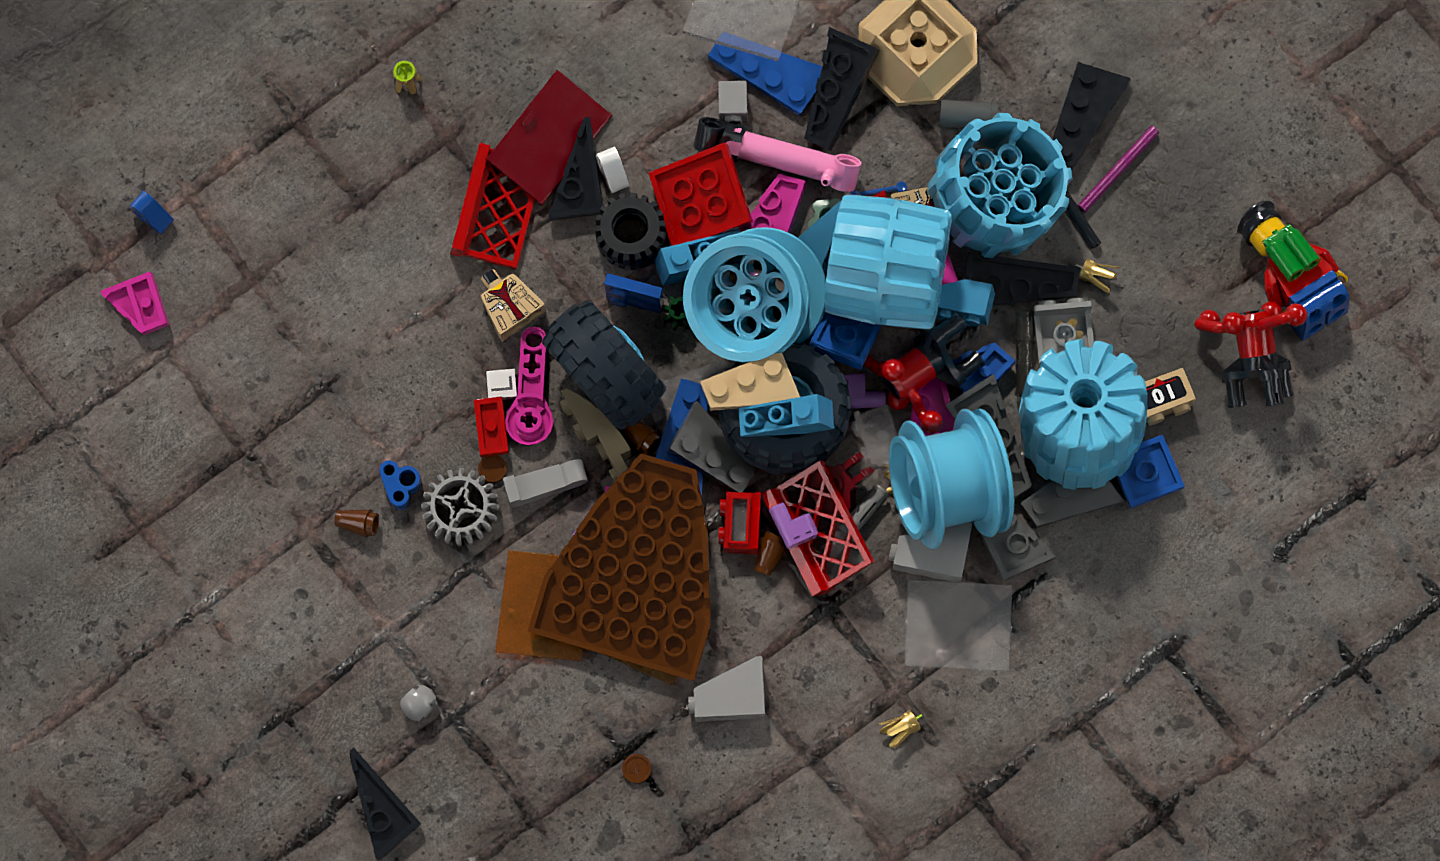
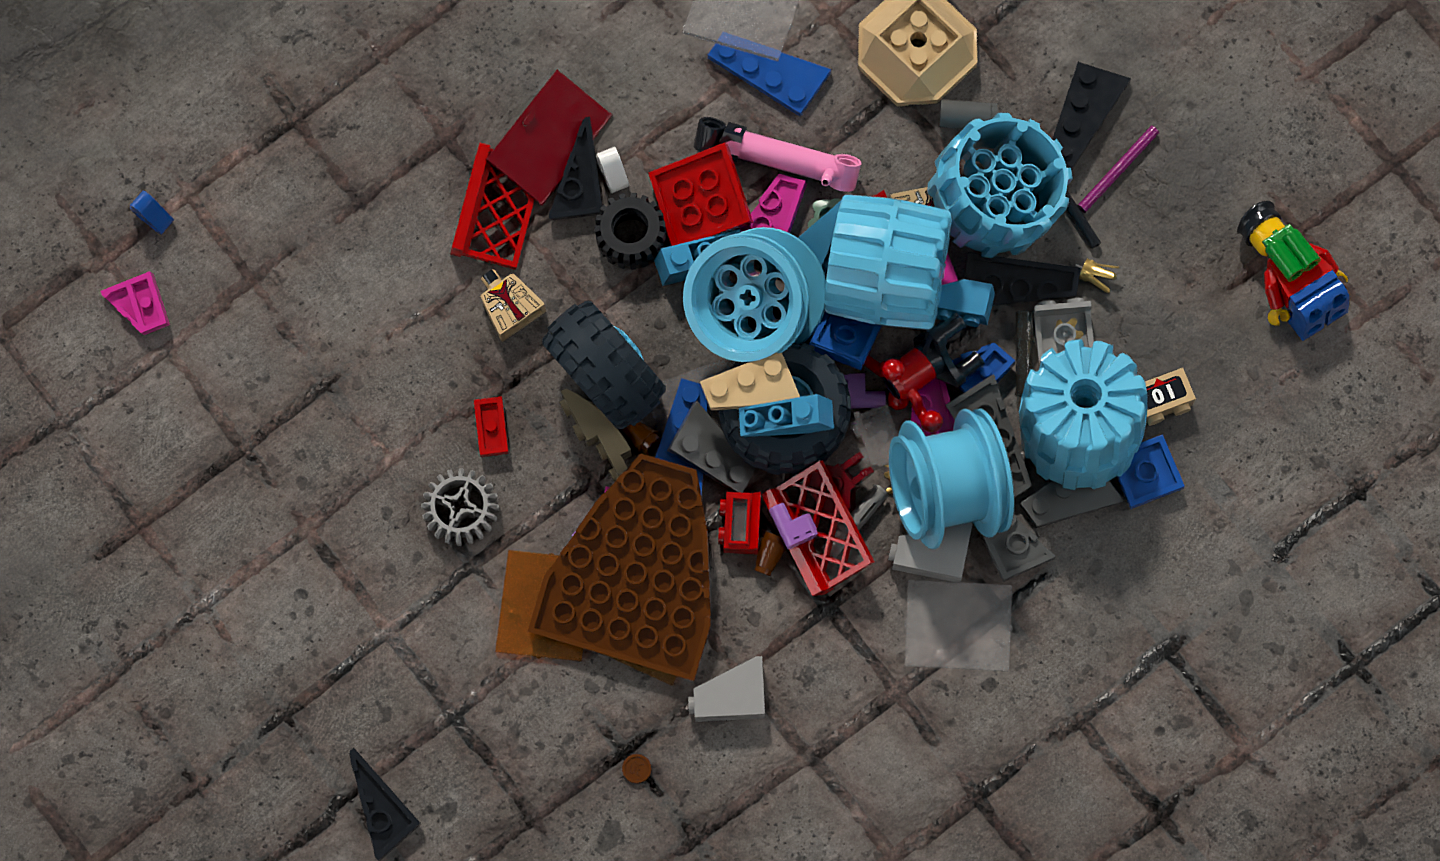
reddish brown cone [335,509,379,538] -> none
blue piece [379,460,422,510] -> none
piece [393,61,422,95] -> none
light grey piece [400,685,437,721] -> none
reddish brown piece [478,455,507,484] -> none
white tile [486,369,517,400] -> none
light grey leg [503,459,588,509] -> none
dark pink beam [505,326,553,446] -> none
blue plate [604,273,664,314] -> none
dark green gear [662,295,689,331] -> none
light grey brick [718,81,747,125] -> none
black wing [804,27,880,151] -> none
blue hinge [850,181,907,196] -> none
pearl gold piece [878,710,922,749] -> none
wheel [1194,301,1308,408] -> none

